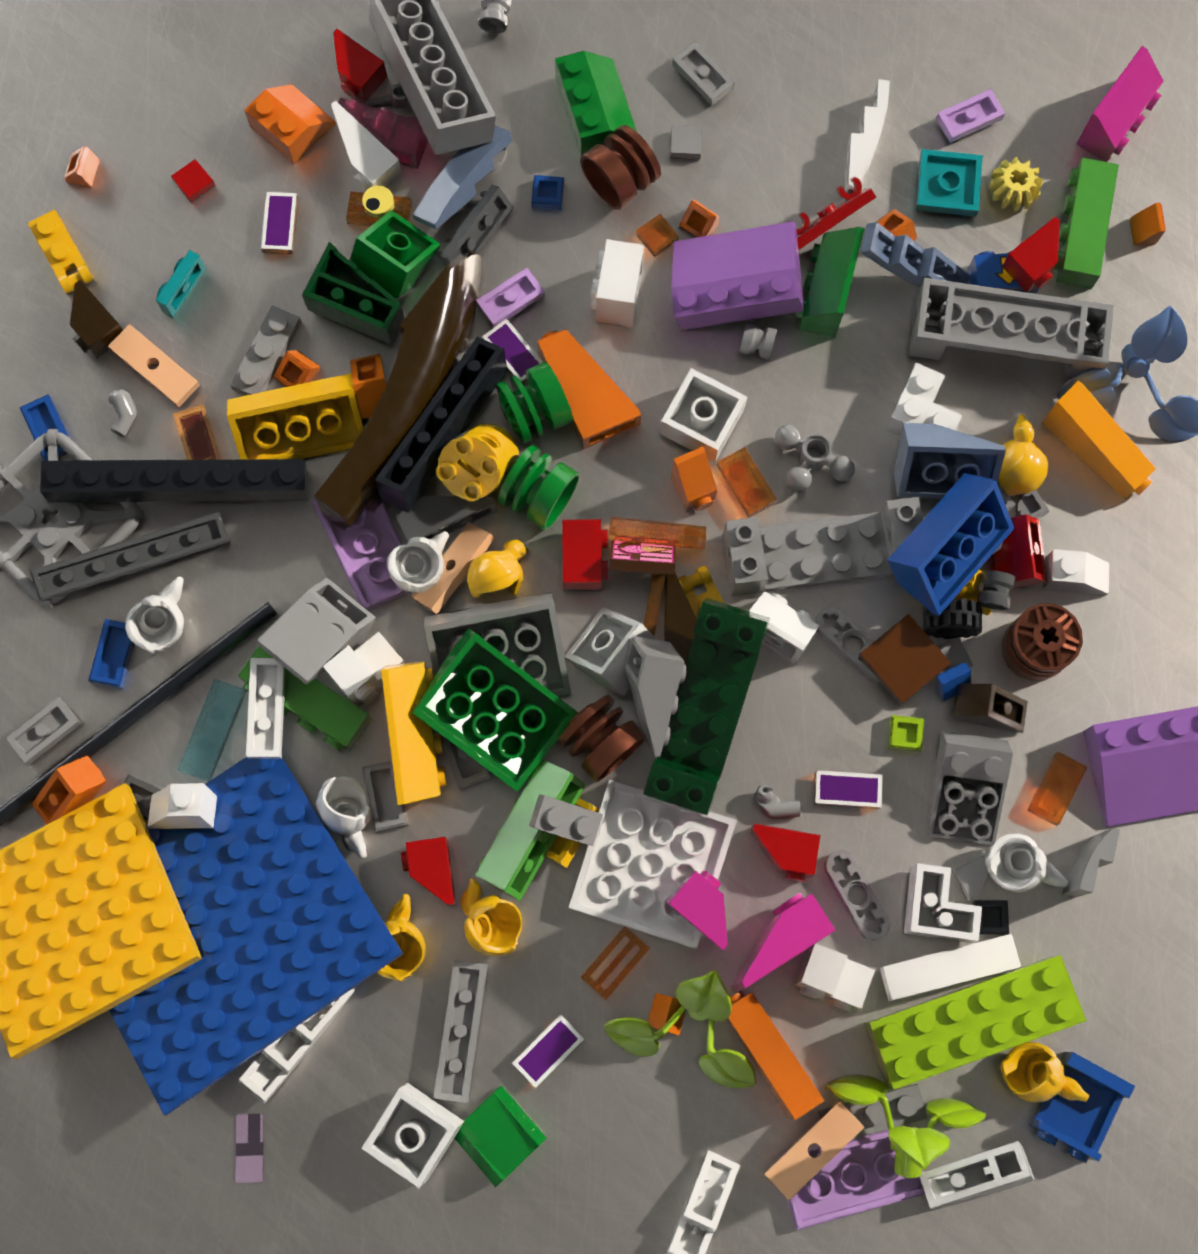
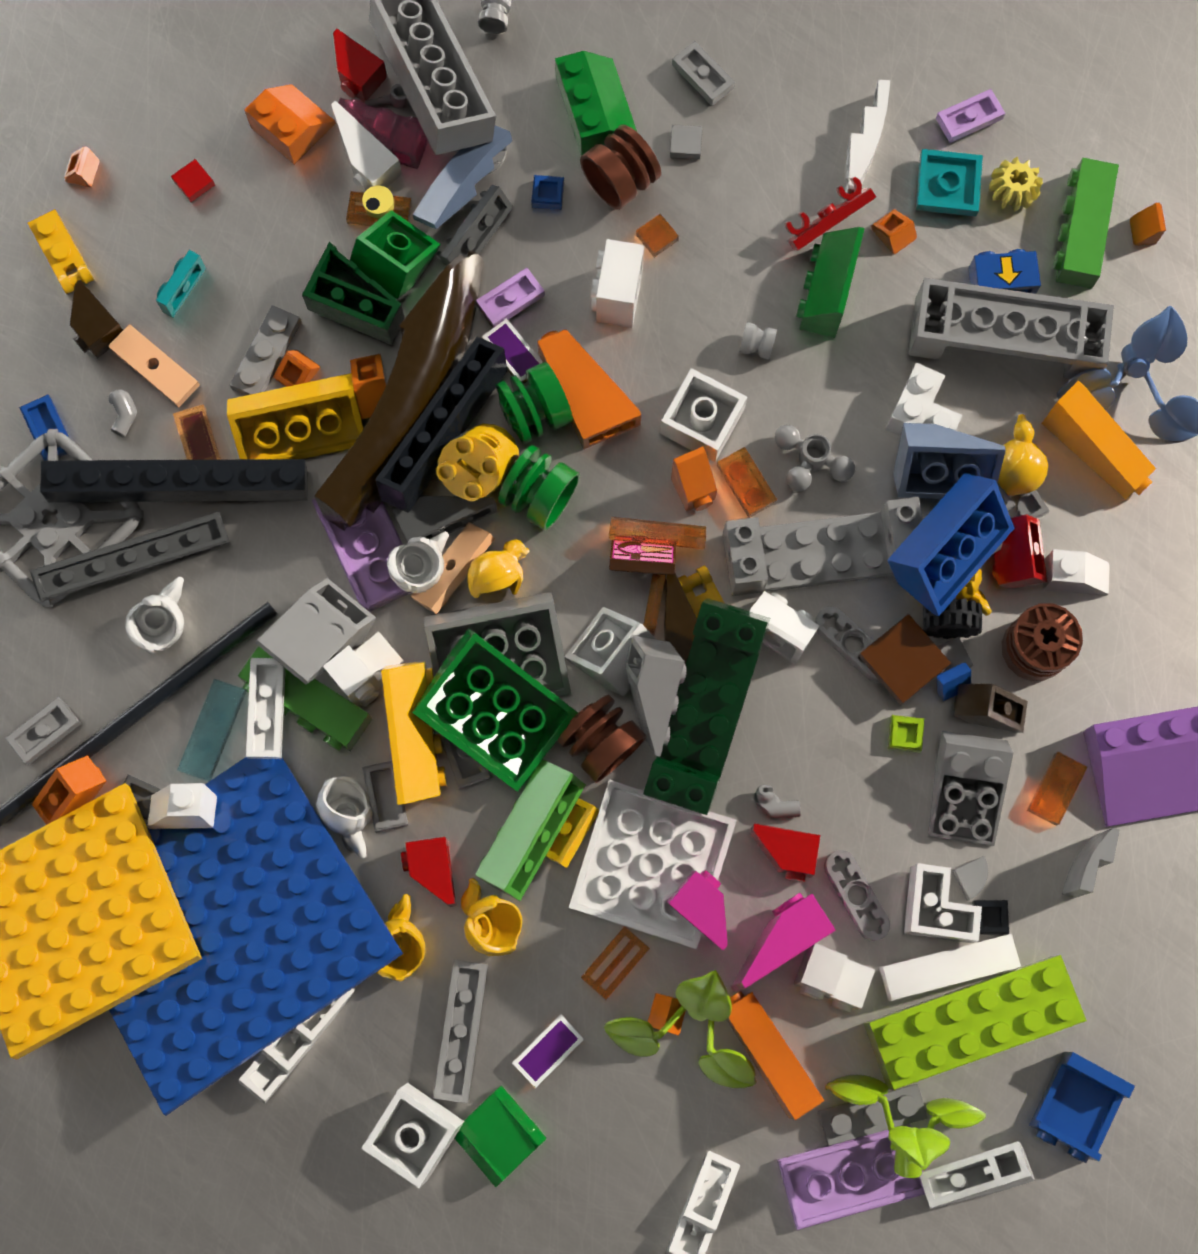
blue tile [88,619,135,689] -> none
clear purple sticker [235,1113,263,1183] -> none
tile [261,192,298,254] -> none
light grey plate [529,794,603,846] -> none
red brick [562,519,608,590] -> none
medium lavender slope [672,221,804,330] -> none
orange slope [679,199,719,238] -> none
light nougat tile [765,1100,864,1201] -> none
dark purple tile [814,770,882,809] -> none
sand blue slope [860,222,970,287] -> none
dark grey wheel [977,570,1015,611] -> none
white hair [985,833,1069,892] -> none
yellow hair [1000,1042,1089,1103] -> none
red slope [1002,216,1060,293] -> none
dark pink slope [1076,46,1164,162] -> none

